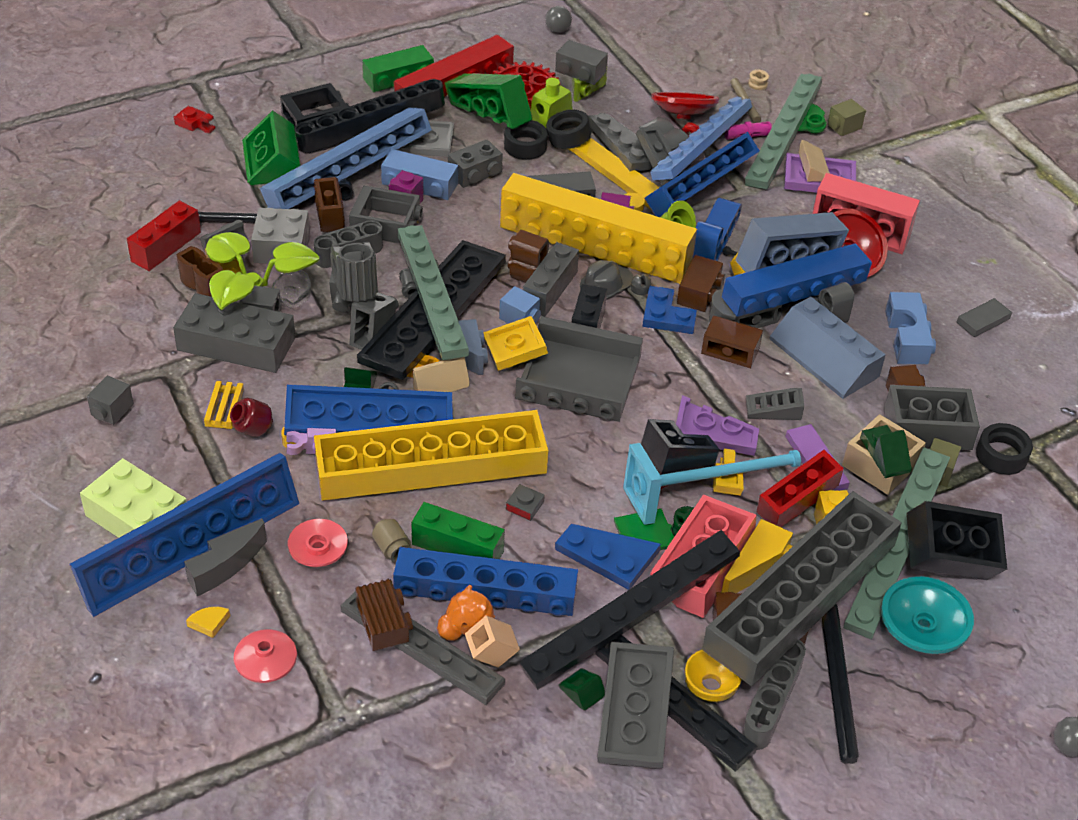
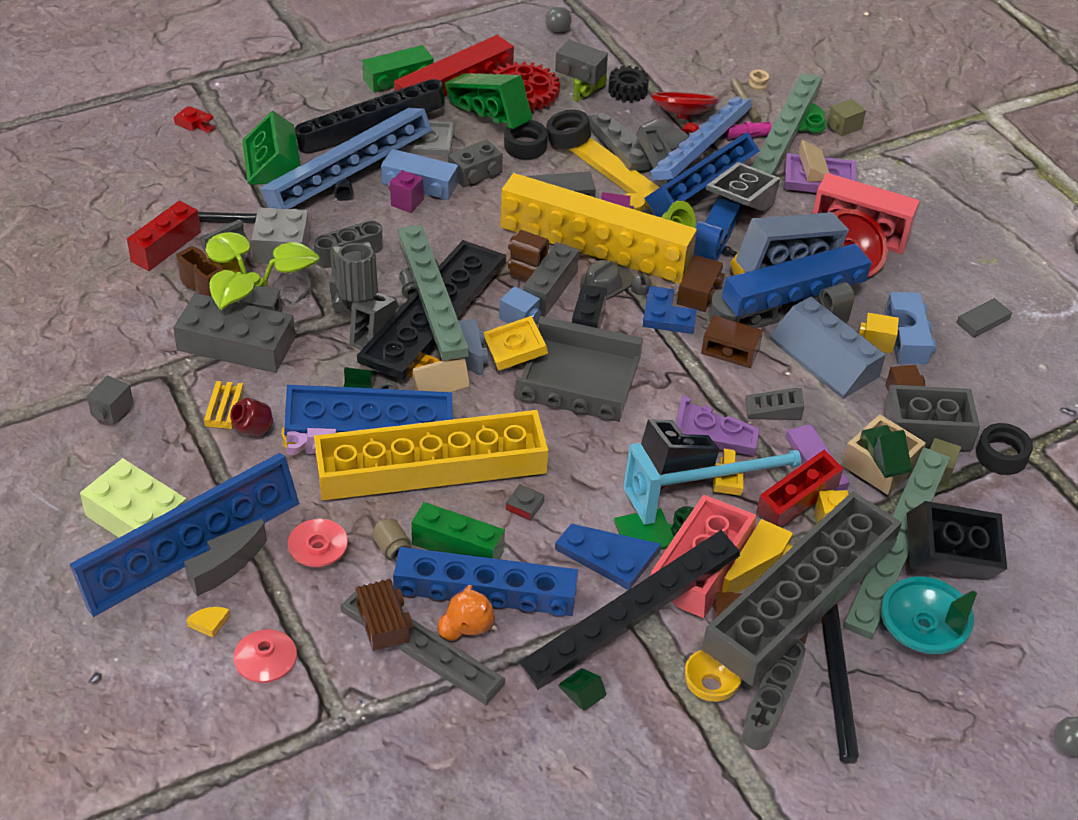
black window [280,83,350,135] -> none
reddish brown brick [314,177,345,232] -> none
dark grey window [349,185,423,243] -> none
light nougat brick [465,616,520,668] -> none
lime torso [531,78,573,128] -> none
black tile [595,635,758,772] -> none
dark grey plate [597,642,674,769] -> none
none -> black tyre [608,65,649,103]
none -> dark grey slope [706,162,780,211]
none -> yellow brick [858,313,899,353]
none -> dark green slope [945,590,977,636]

